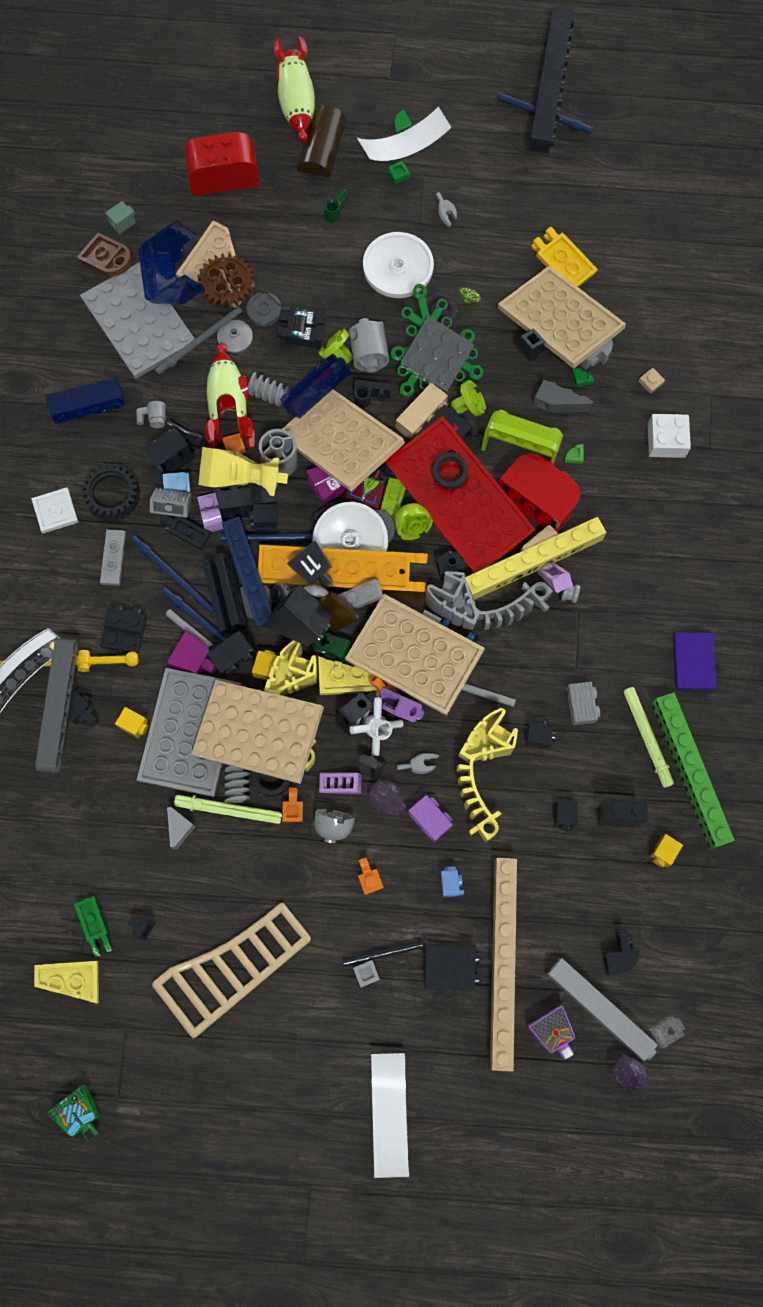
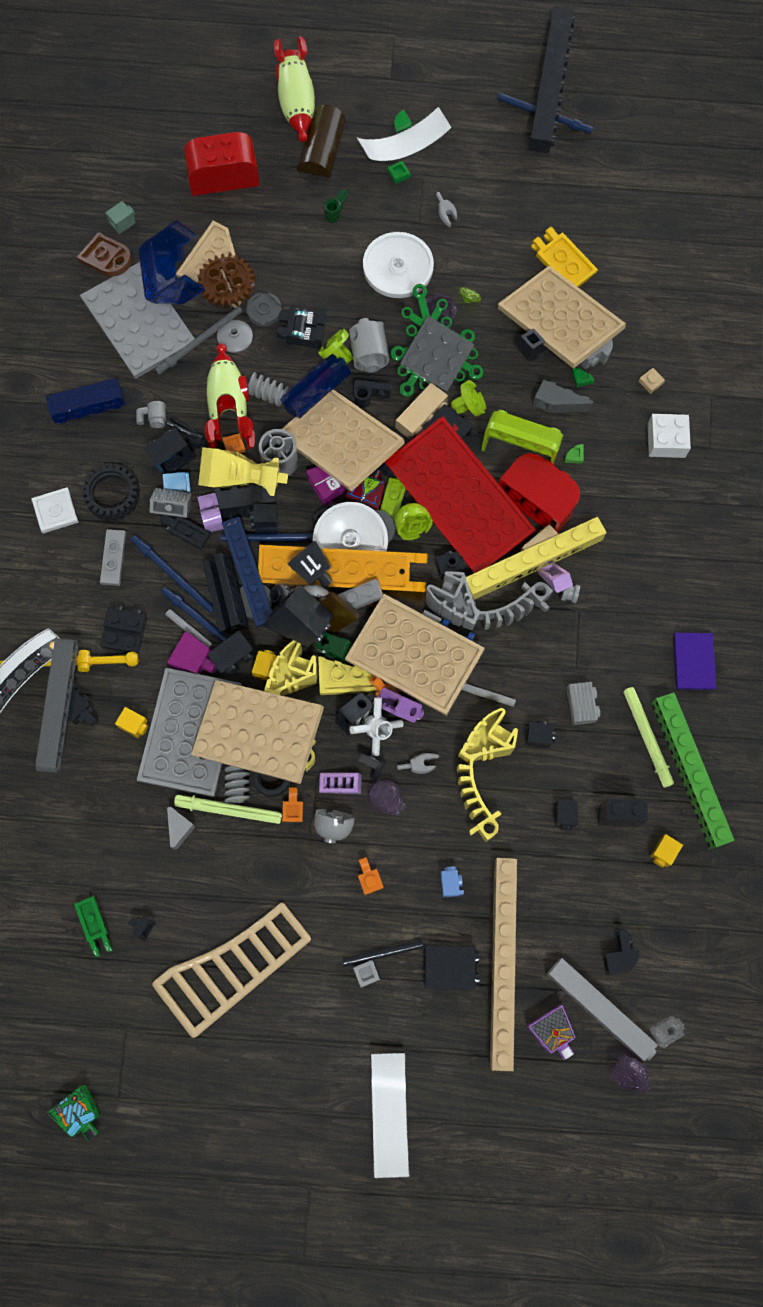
light yellow wing [34,961,99,1003] -> none
medium lavender brick [408,795,453,843] -> none
black tyre [433,453,468,490] -> none

